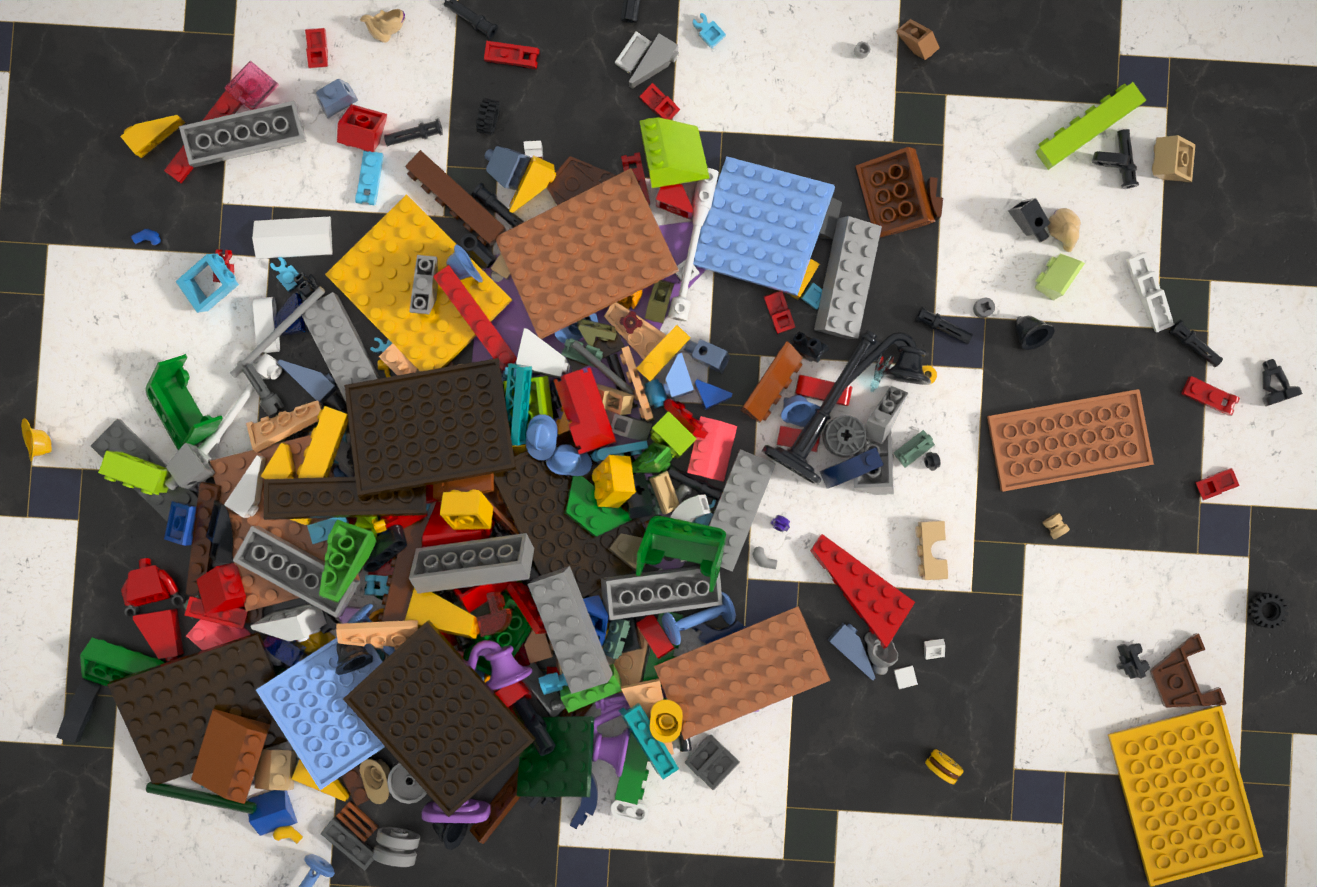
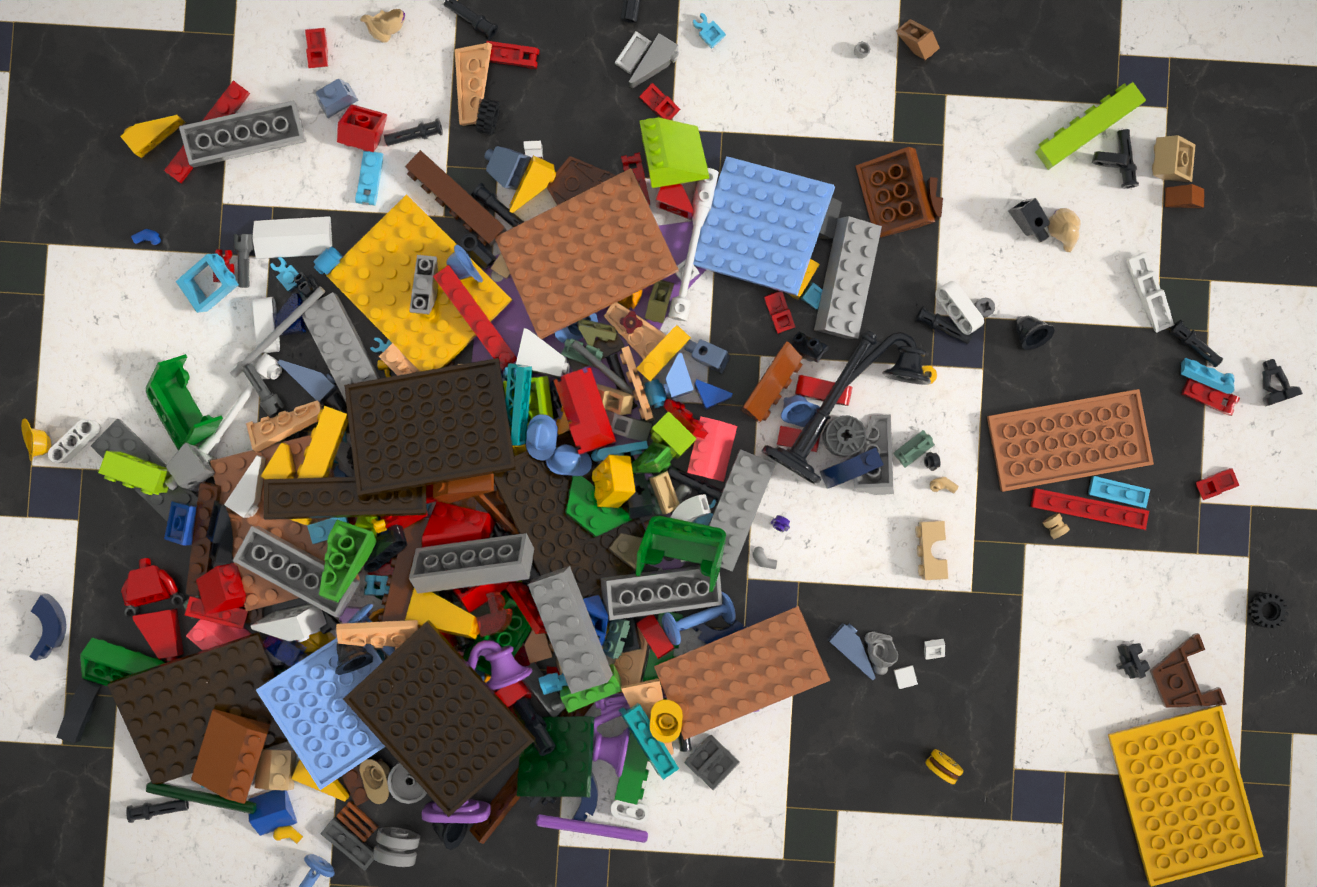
clear pink slope [224,60,279,111] -> none
yellow brick [440,490,493,530] -> none
red wing [810,534,915,649] -> none
light grey slope [866,386,908,444] -> none
clear light blue piece [870,356,894,392] -> none
yellowish green slope [1034,253,1085,300] -> none
none -> dark blue arch [29,594,66,661]
none -> white beam [48,419,100,463]
none -> black pin [126,800,189,823]
none -> dark grey piece [233,234,253,288]
none -> dark azure brick [314,246,342,275]
none -> light nougat wing [455,43,492,126]
none -> medium lavender axle [536,814,648,843]
none -> tan arm [930,477,959,494]
none -> white beam [935,281,984,335]
none -> red plate [1031,488,1149,530]
none -> medium azure plate [1088,476,1150,508]
none -> dark orange slope [1165,184,1204,208]
none -> medium azure plate [1181,358,1235,394]

